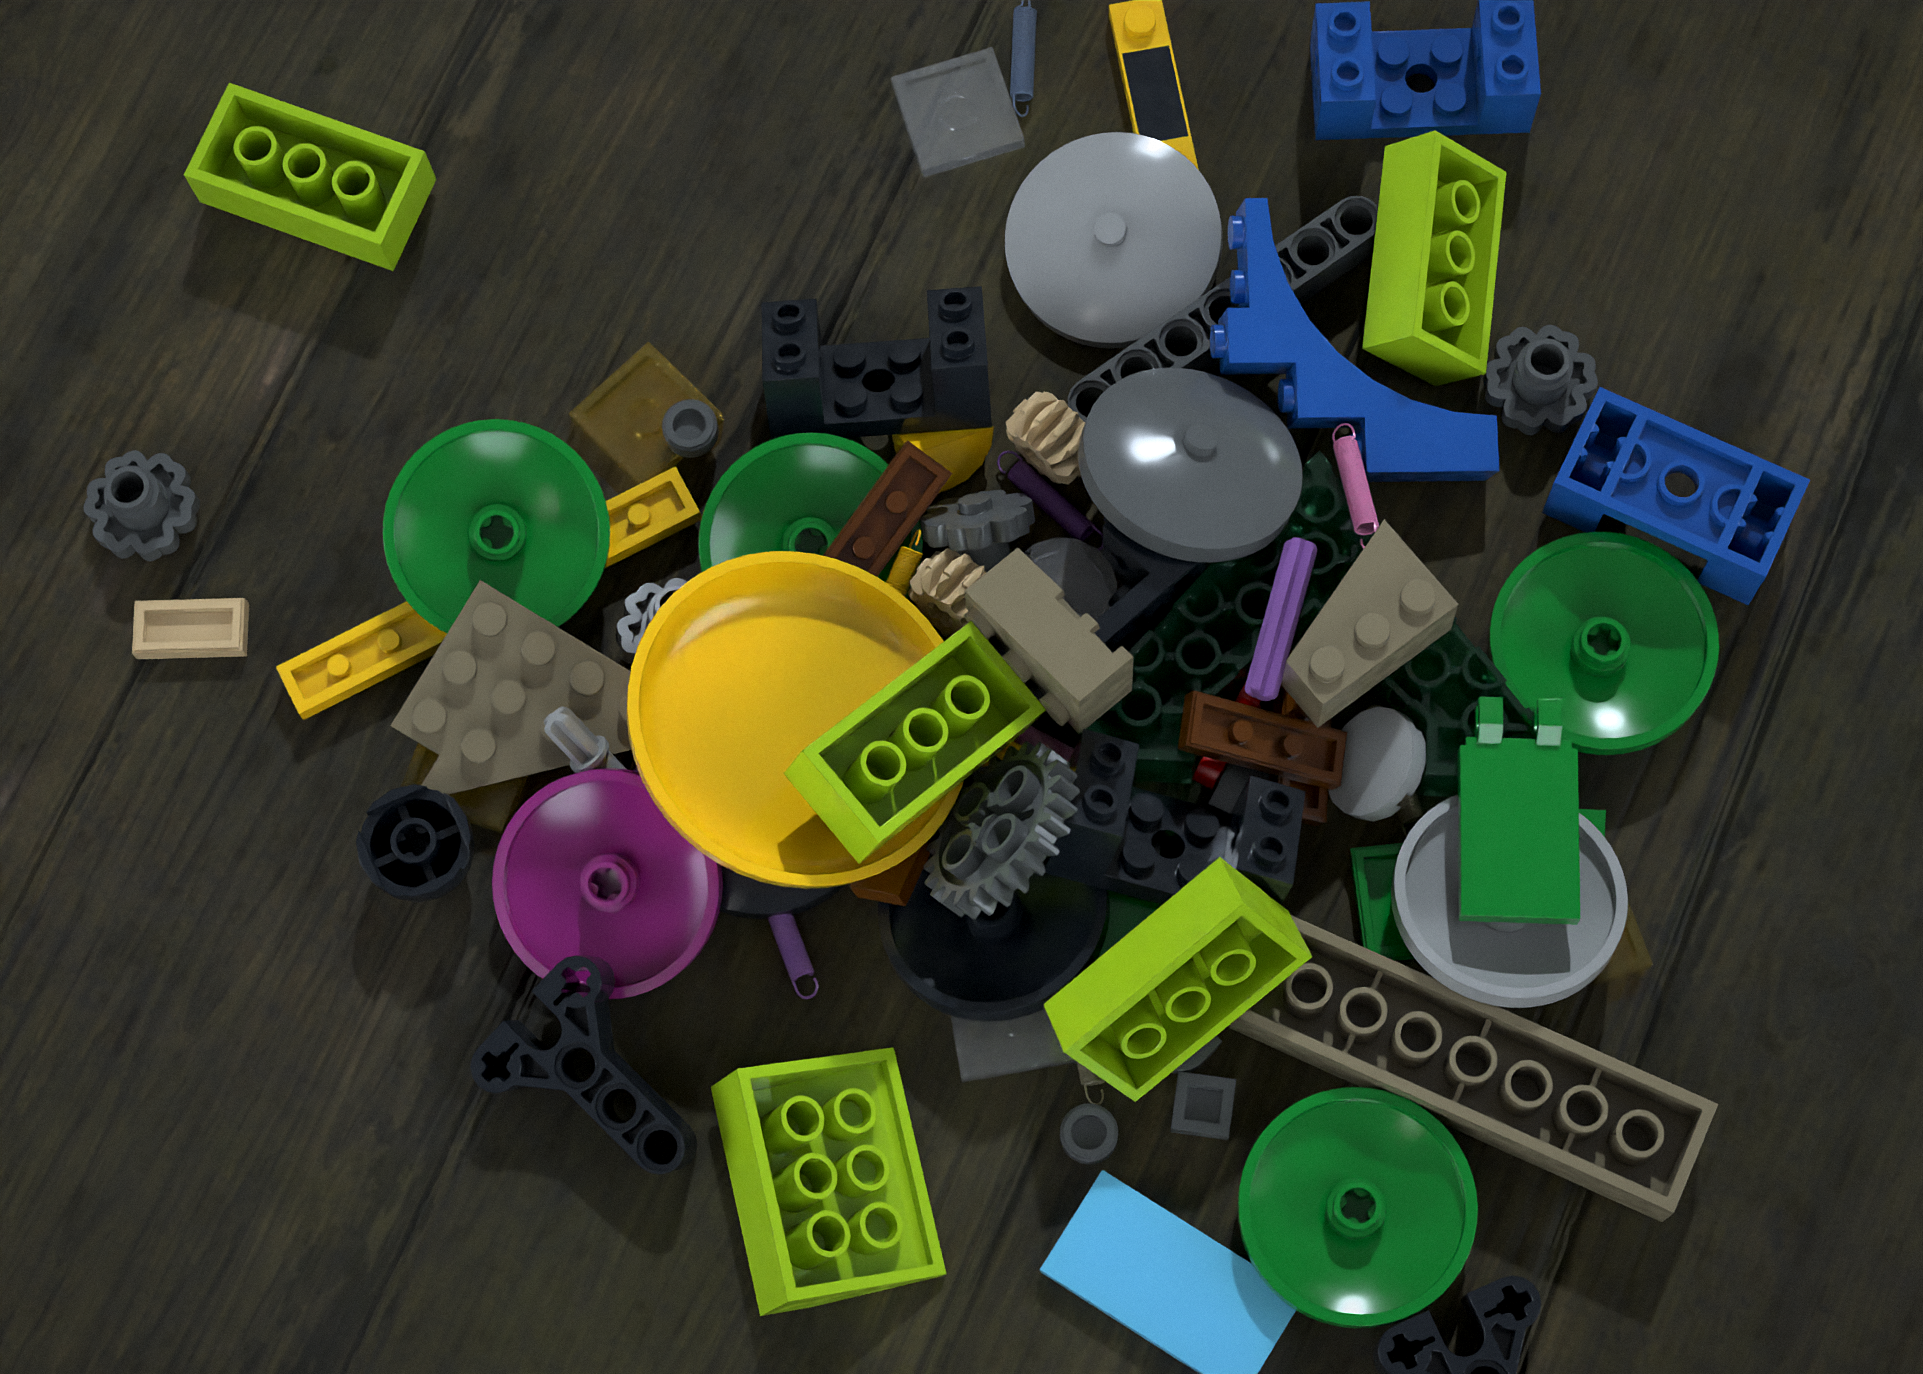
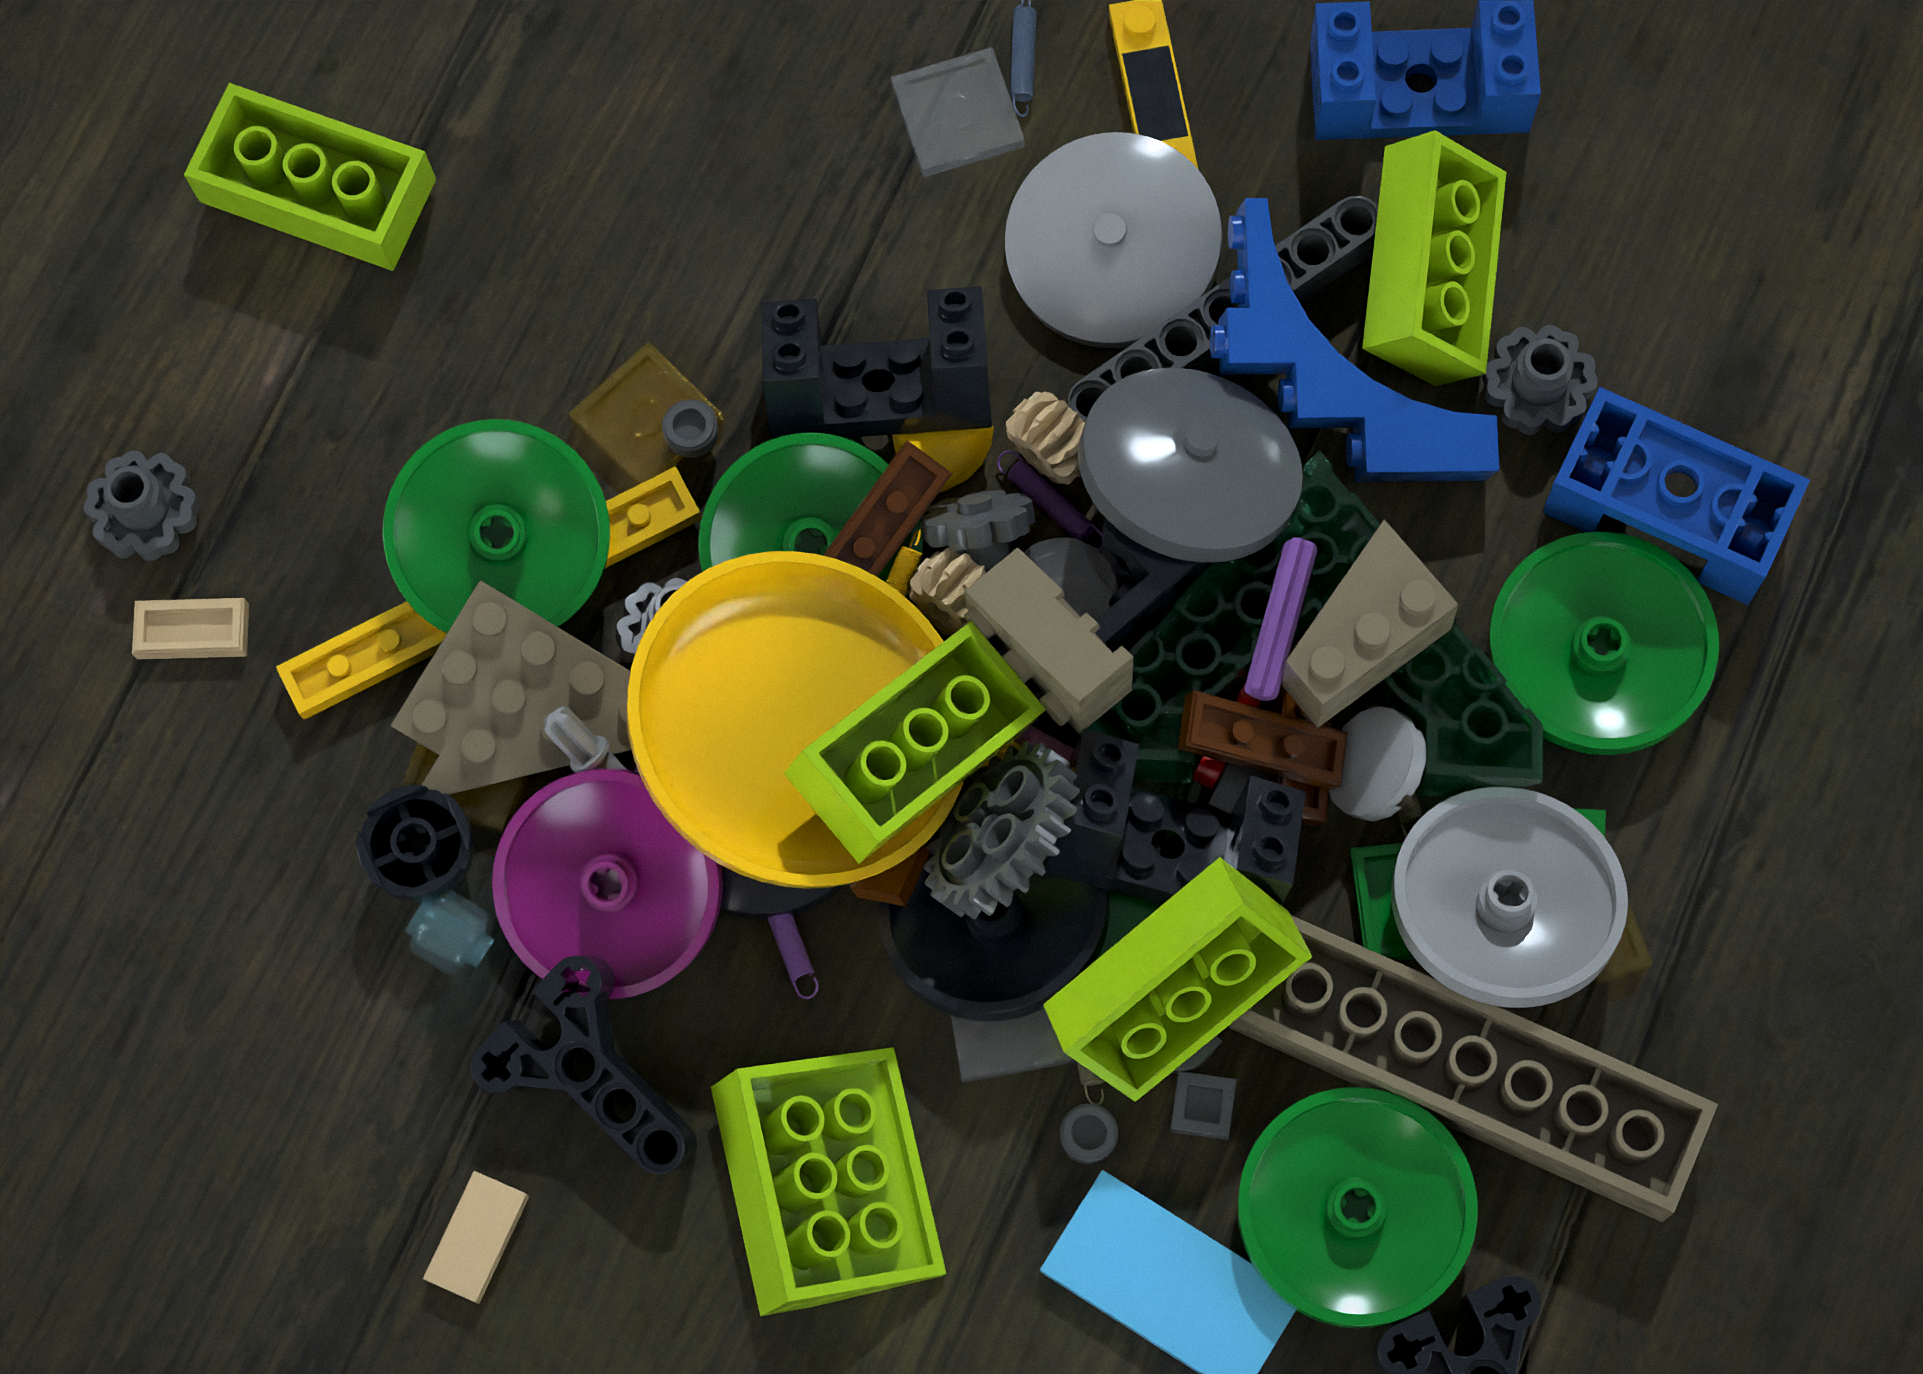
bright pink piece [1332,423,1379,548] -> none
green tile [1458,697,1580,925] -> none
none -> clear light blue head [404,890,494,975]
none -> tan tile [423,1171,530,1304]

